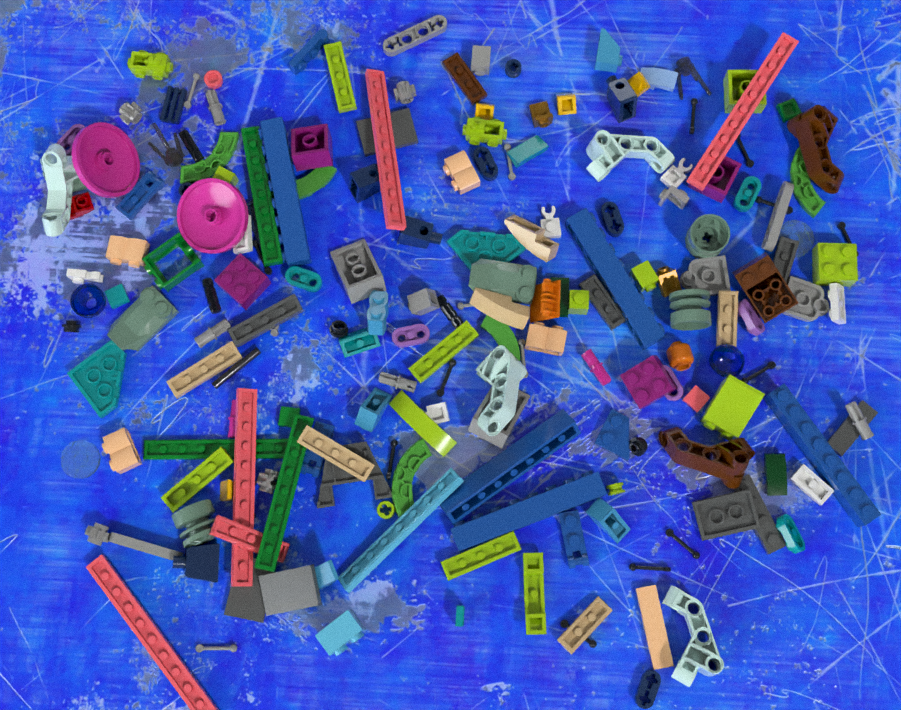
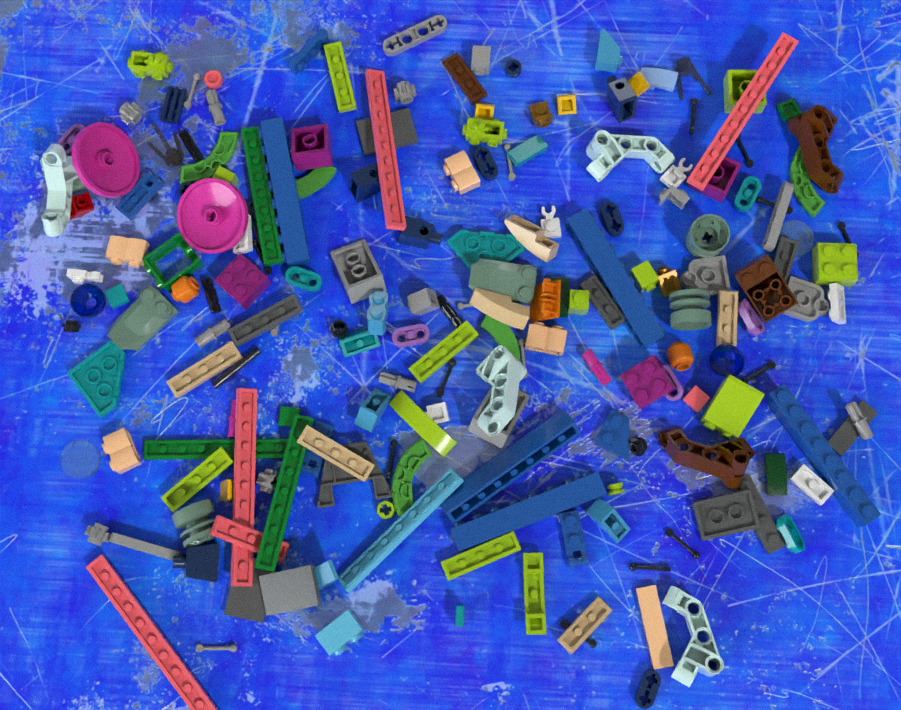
none -> orange head [171,275,200,303]

